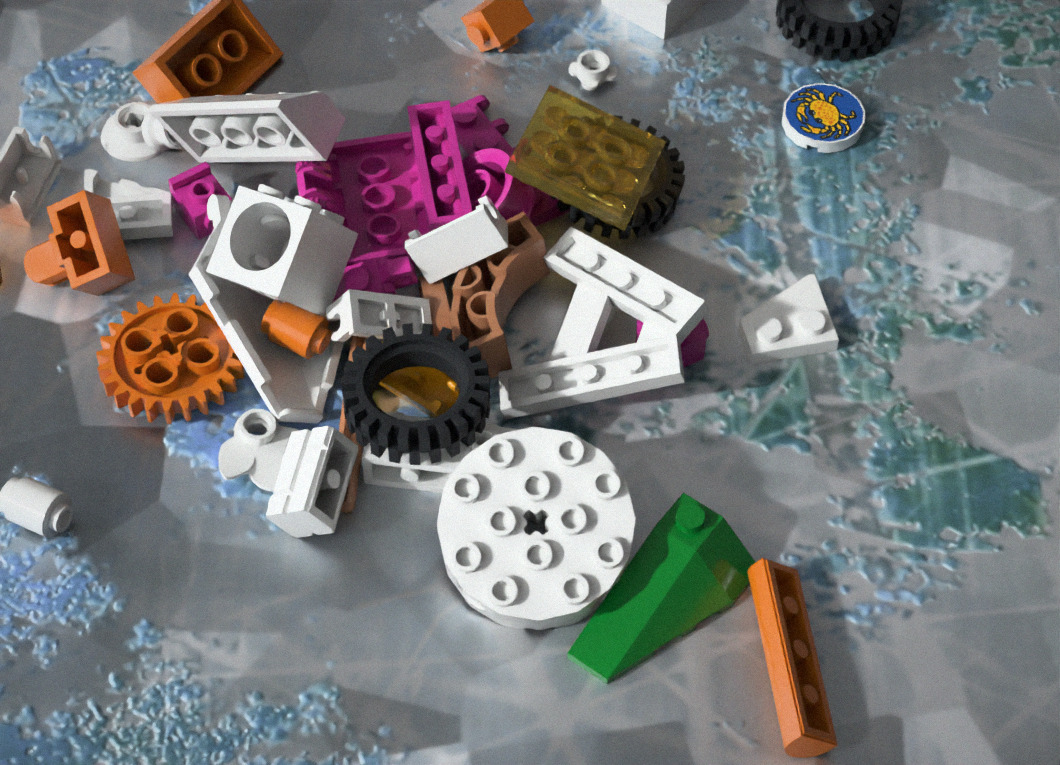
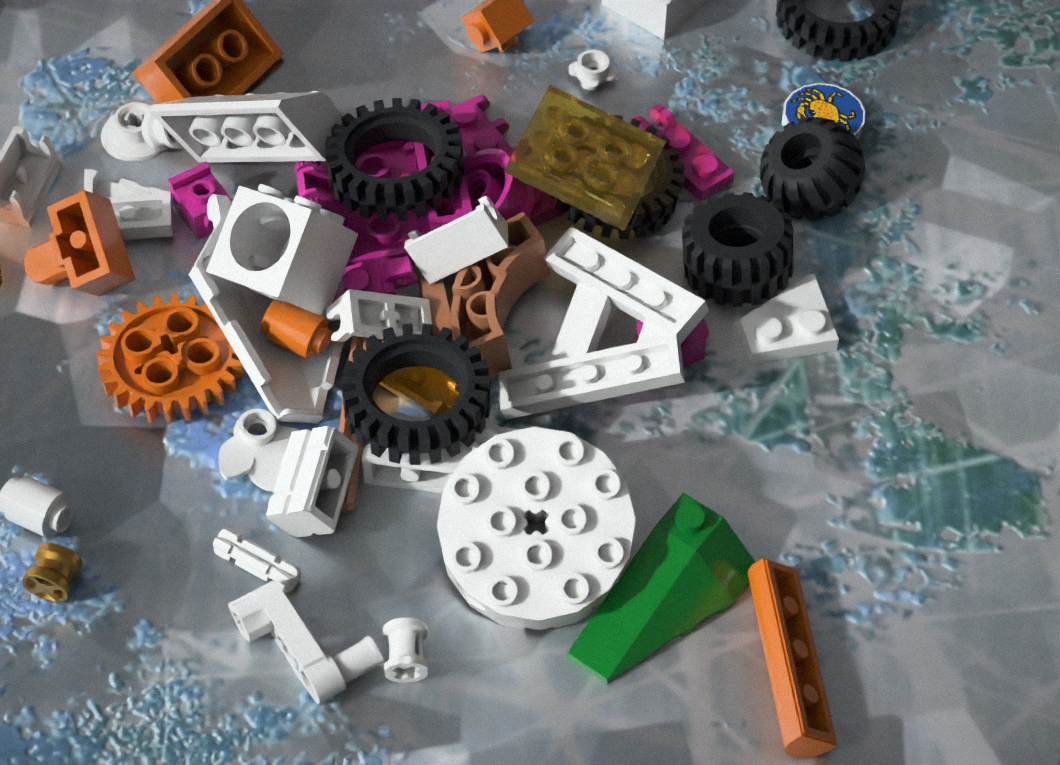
none -> pearl gold wheel [22,543,84,603]
none -> white axle [213,528,302,592]
none -> white beam [229,580,384,704]
none -> black tyre [324,98,465,222]
none -> white bush [383,617,429,683]
none -> dark pink hinge [629,104,734,201]
none -> black tyre [682,192,793,307]
none -> black wheel [759,117,866,221]

